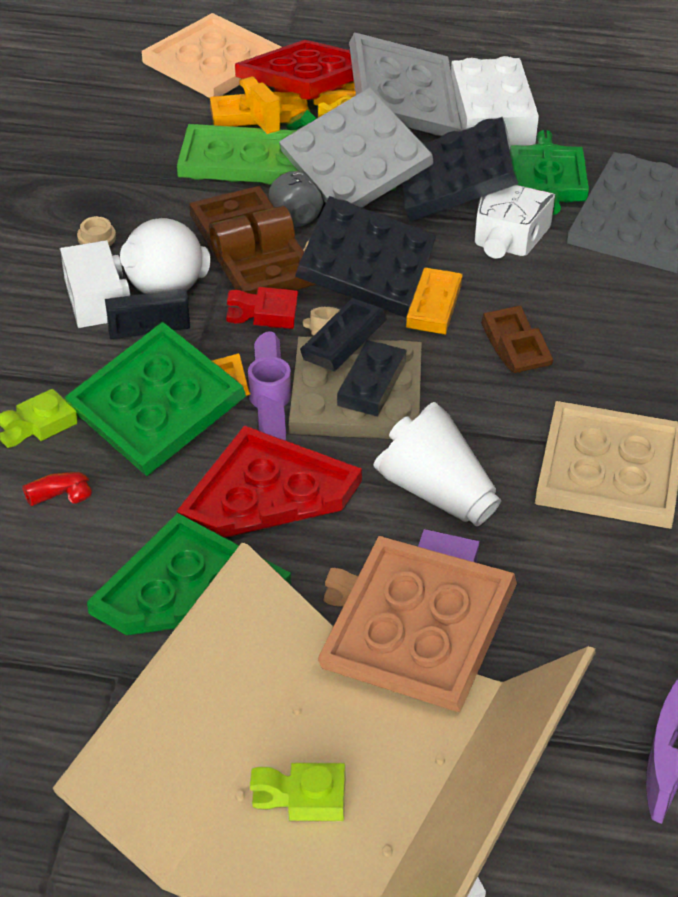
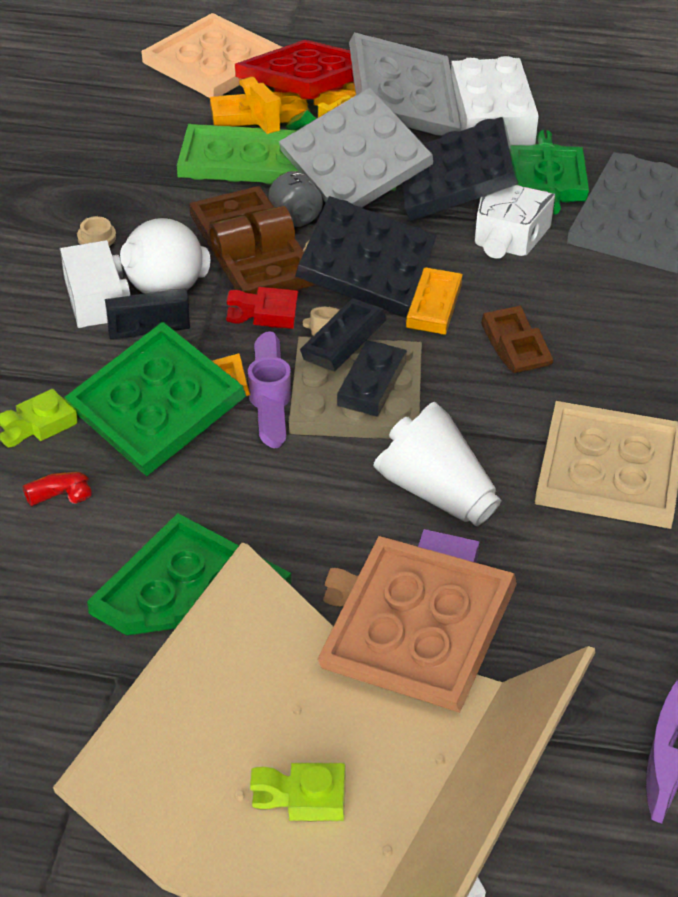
red plate [176,425,362,538] -> none

